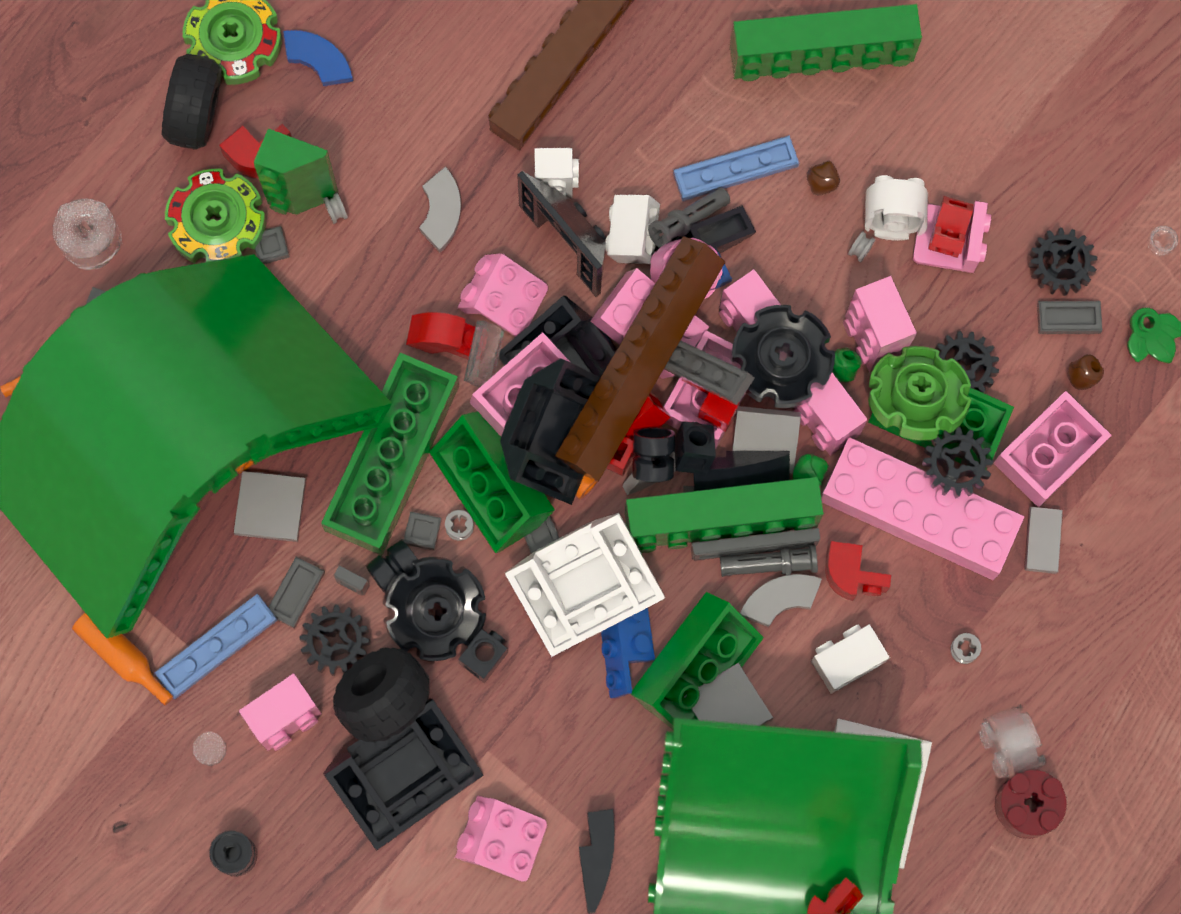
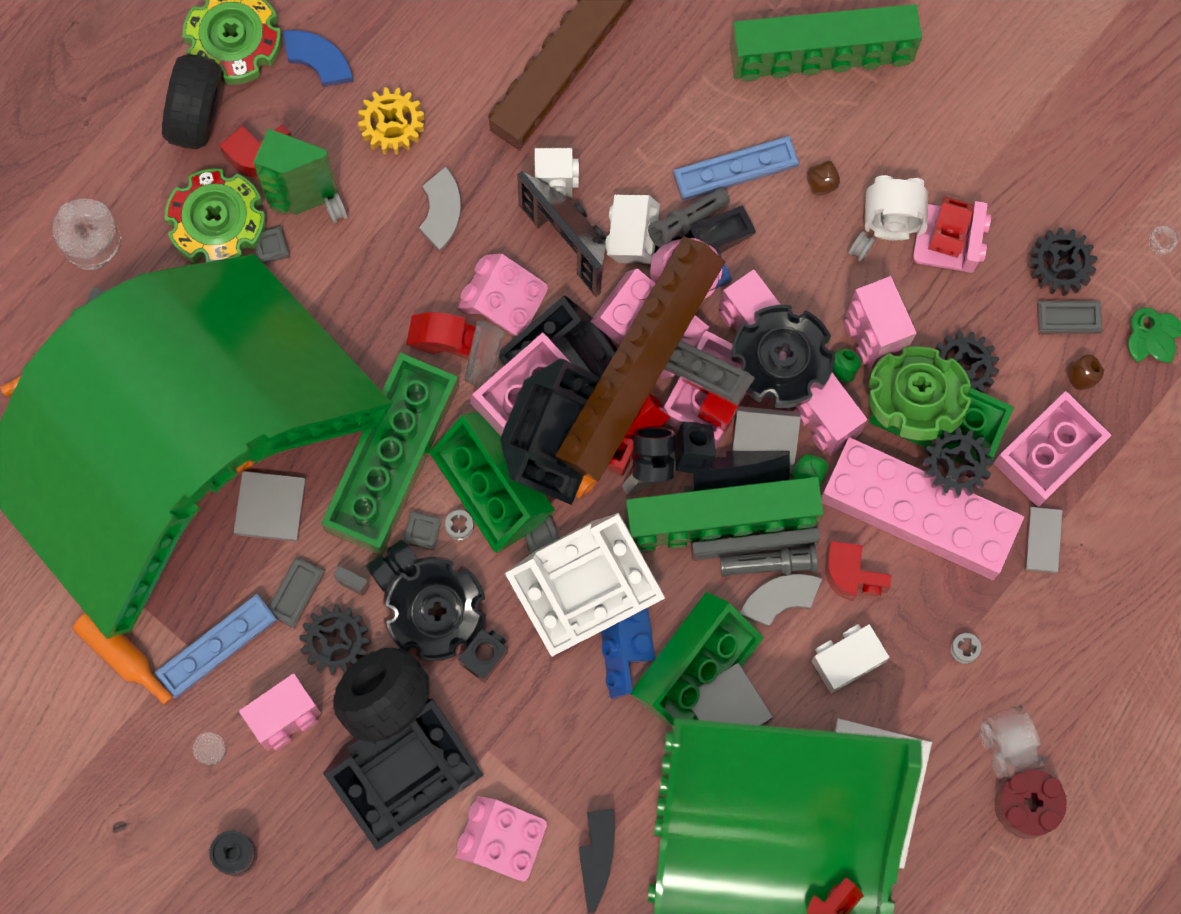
none -> yellow gear [358,87,425,155]

